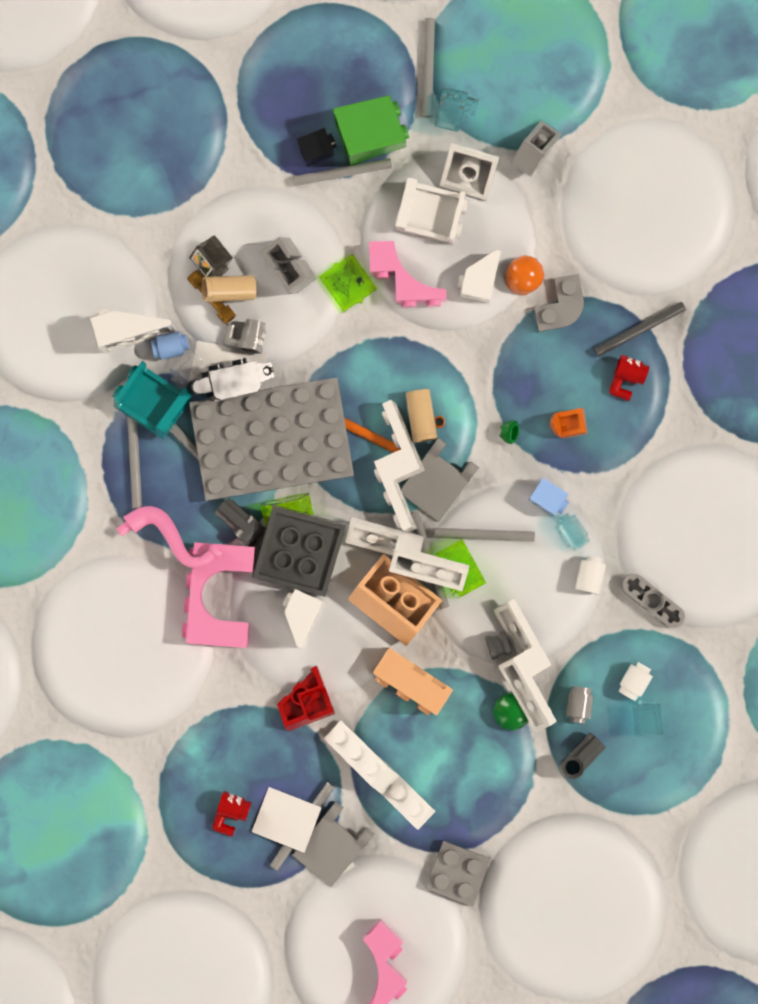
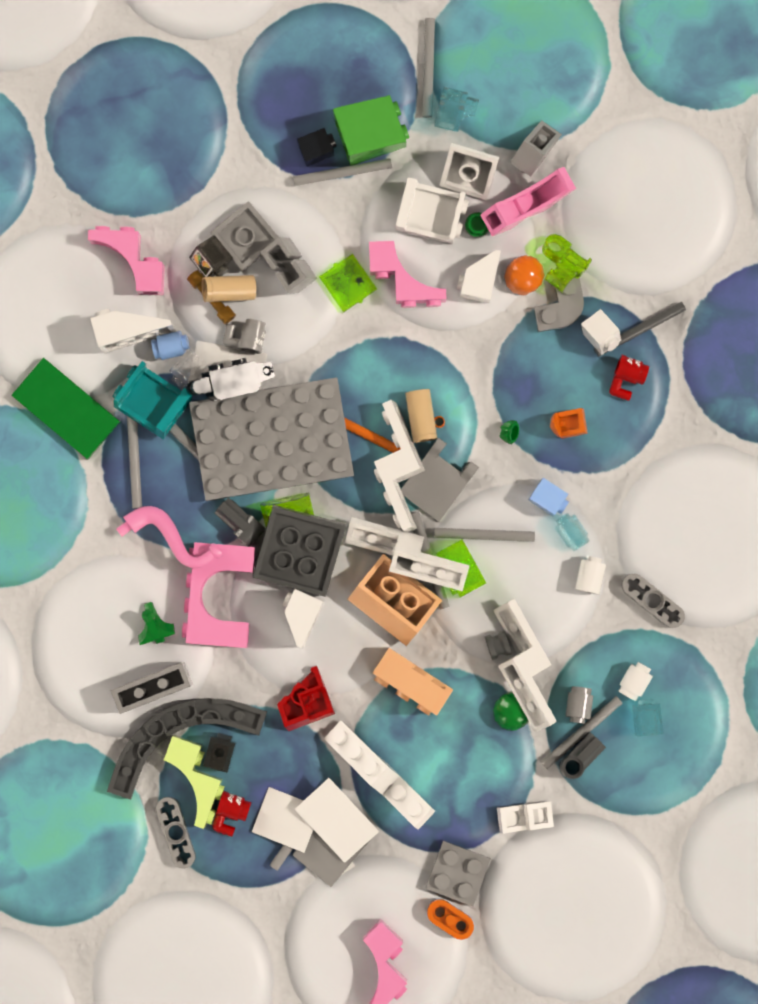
none -> green tile [11,357,120,460]
none -> bright pink arch [88,226,165,295]
none -> dark grey plate [107,698,267,800]
none -> light grey brick [110,662,193,714]
none -> green piece [138,602,175,645]
none -> light grey beam [156,797,196,869]
none -> yellowish green arch [164,735,225,829]
none -> clear smoke brick [203,733,237,773]
none -> light grey plate [210,201,278,272]
none -> white sticker [295,778,379,863]
none -> orange plate [427,899,474,940]
none -> green plate [465,212,489,237]
none -> bright pink arch [480,167,576,236]
none -> white slope [497,801,554,833]
none -> light grey bar [541,696,623,769]
none -> clear neon green piece [542,234,592,292]
none -> white brick [581,309,621,355]

